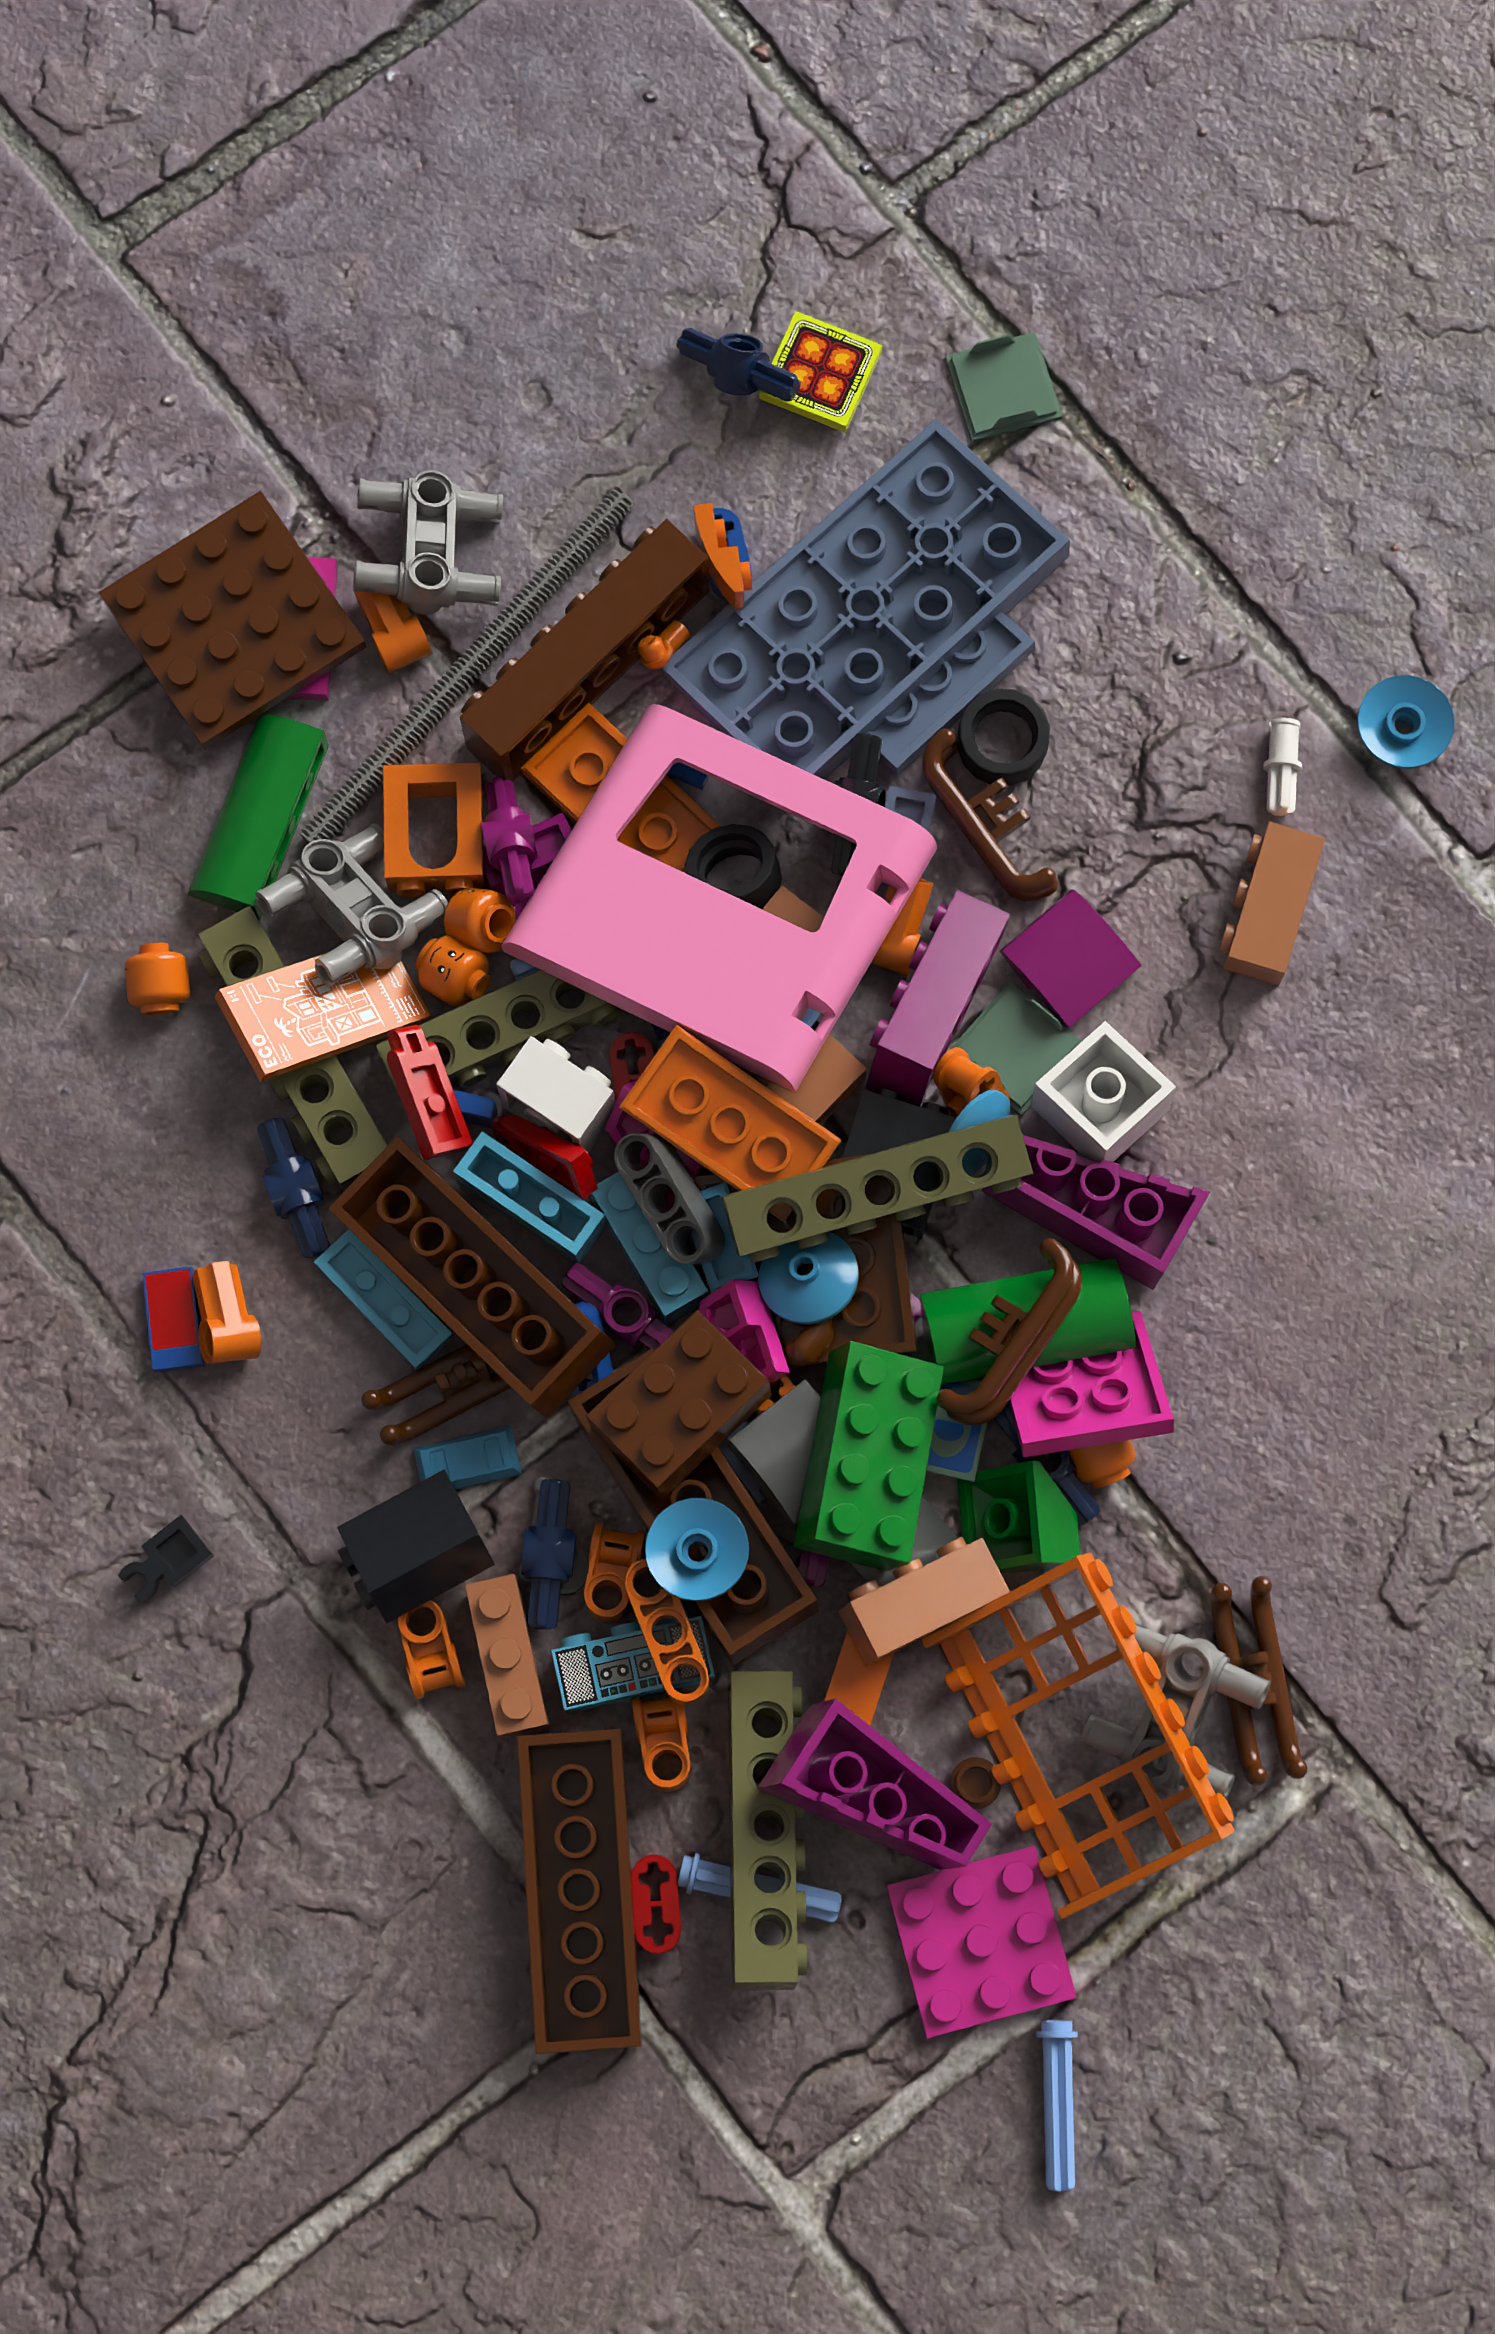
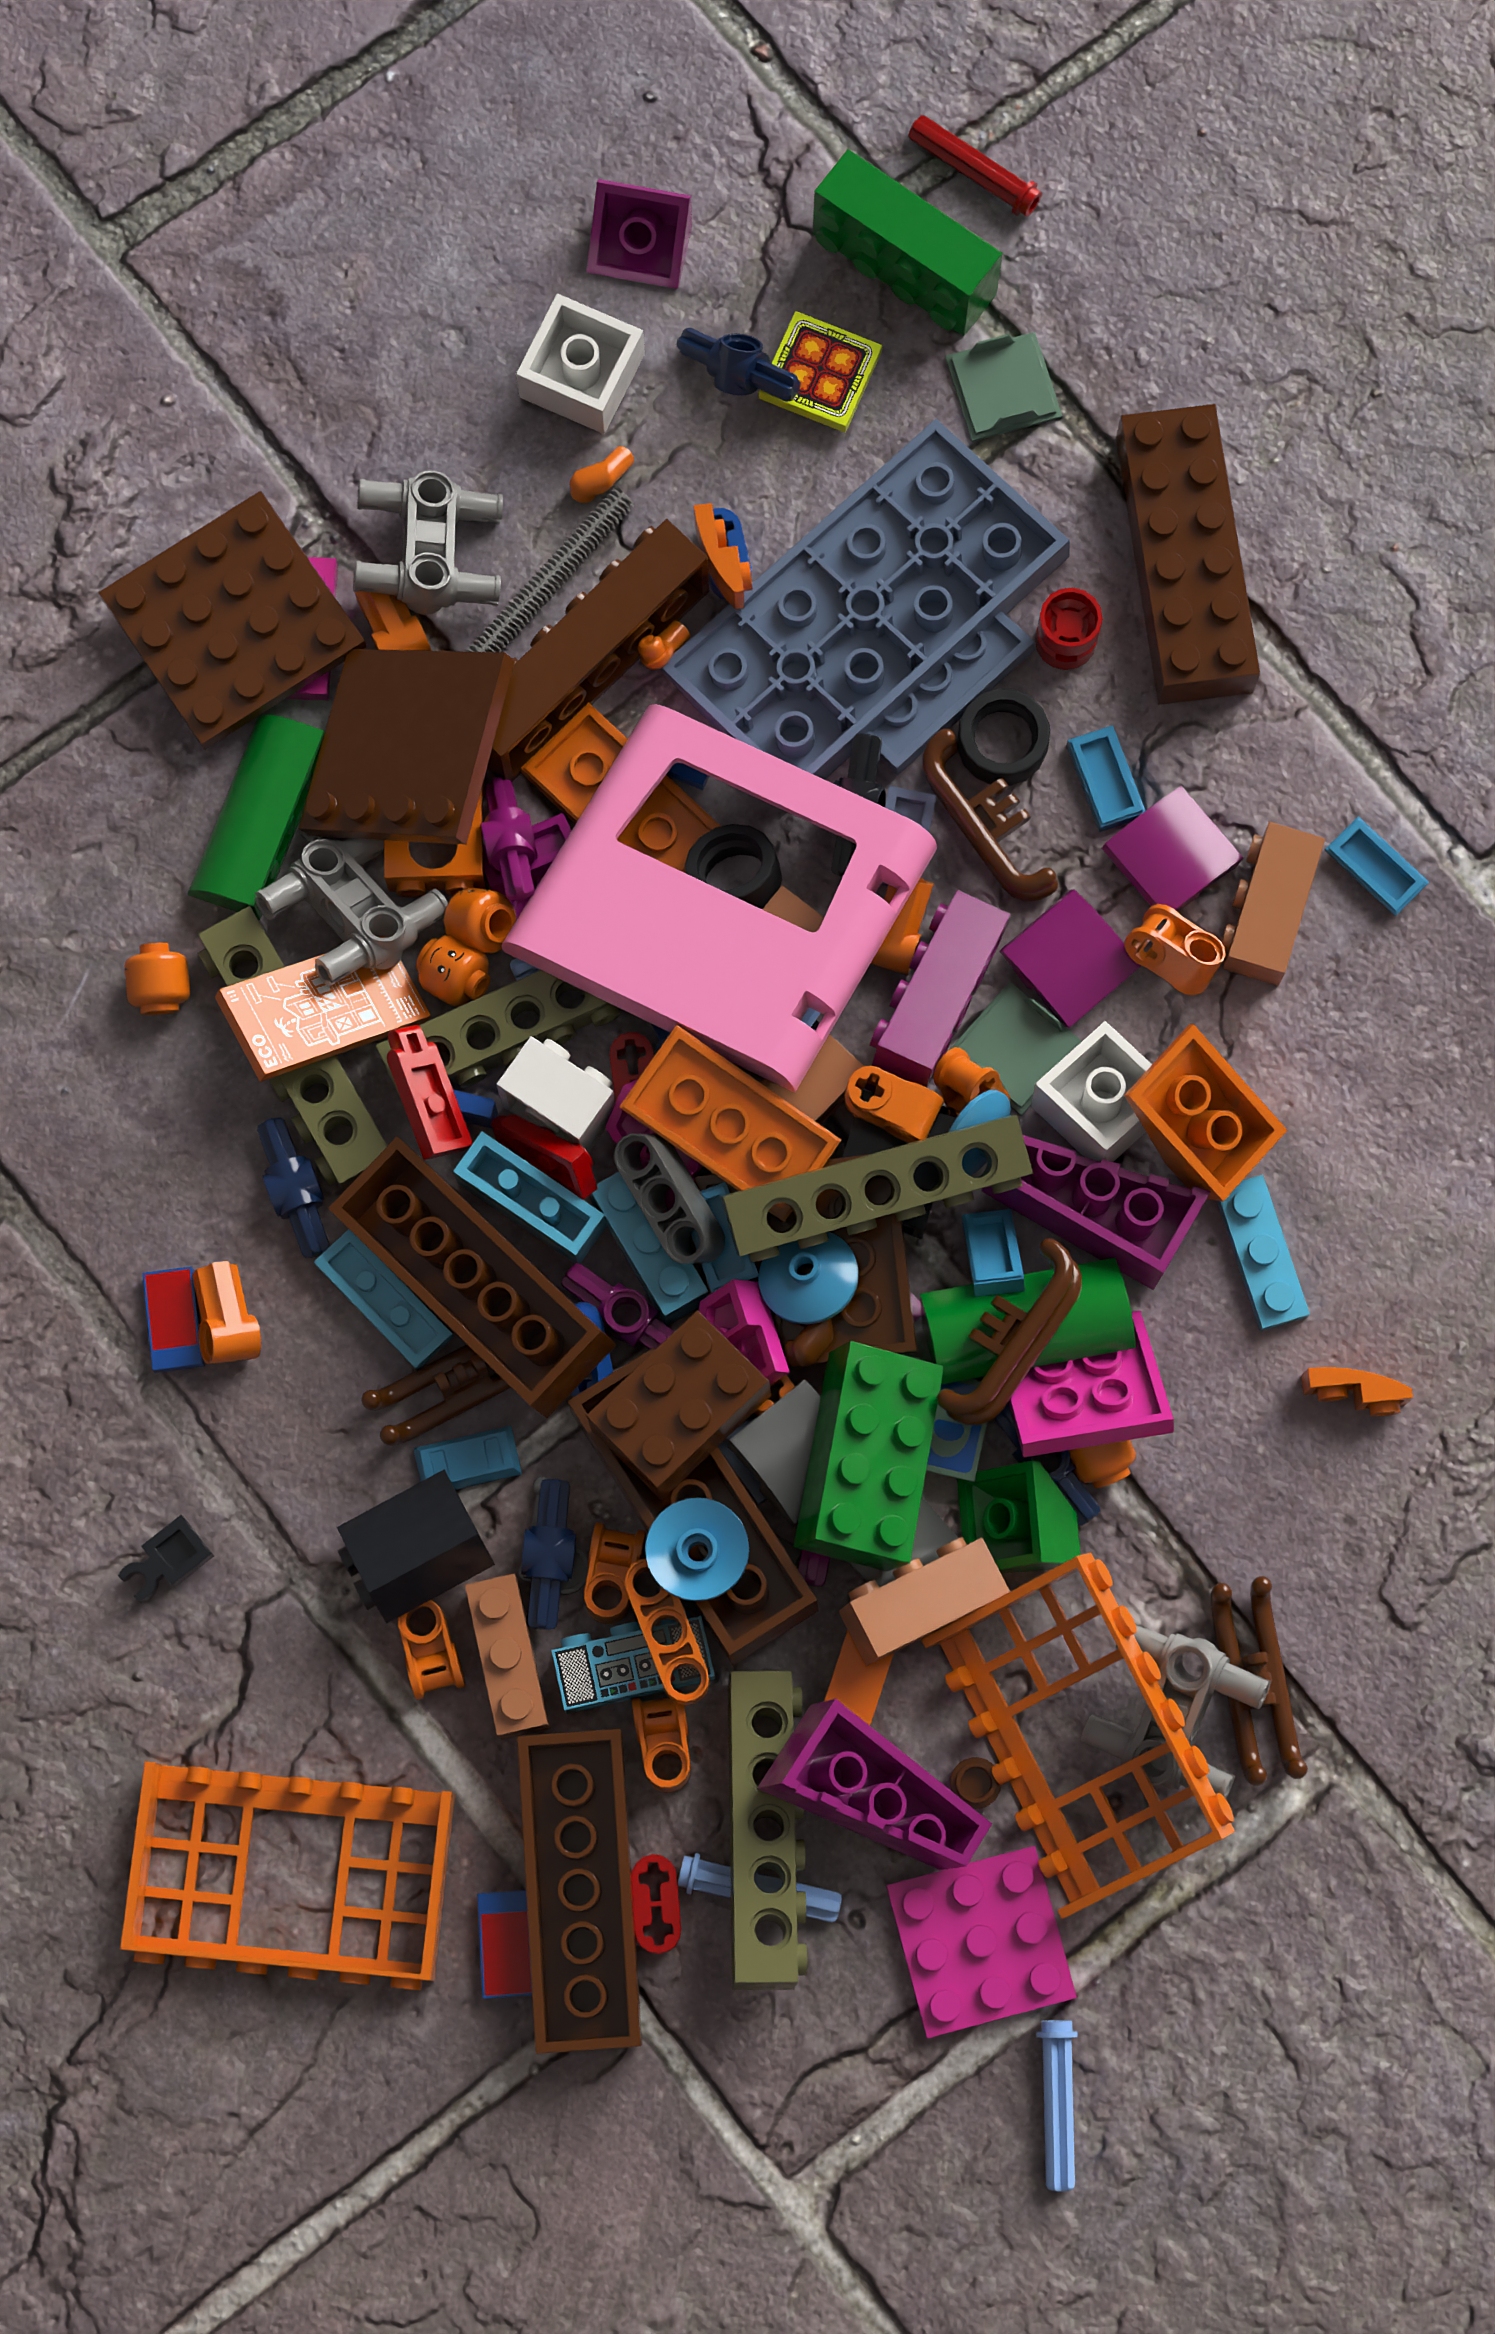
white axle [1263,718,1302,816] -> none
dark azure dish [1357,675,1455,769] -> none
none -> orange window [120,1761,456,1990]
none -> reddish brown plate [298,649,515,845]
none -> red tile [477,1890,532,1999]
none -> white brick [516,293,645,434]
none -> orange arm [569,446,634,503]
none -> magenta slope [586,179,692,289]
none -> green brick [813,149,1003,336]
none -> orange piece [844,1066,944,1143]
none -> red axle [908,115,1042,217]
none -> dark azure tile [962,1209,1025,1297]
none -> red wheel [1035,588,1103,670]
none -> dark azure tile [1066,725,1145,832]
none -> magenta slope [1102,786,1243,921]
none -> reddish brown brick [1116,404,1260,705]
none -> orange piece [1124,904,1226,995]
none -> orange slope [1124,1024,1287,1201]
none -> medium azure plate [1217,1174,1310,1332]
none -> orange slope [1301,1367,1413,1417]
none -> dark azure tile [1325,816,1429,916]

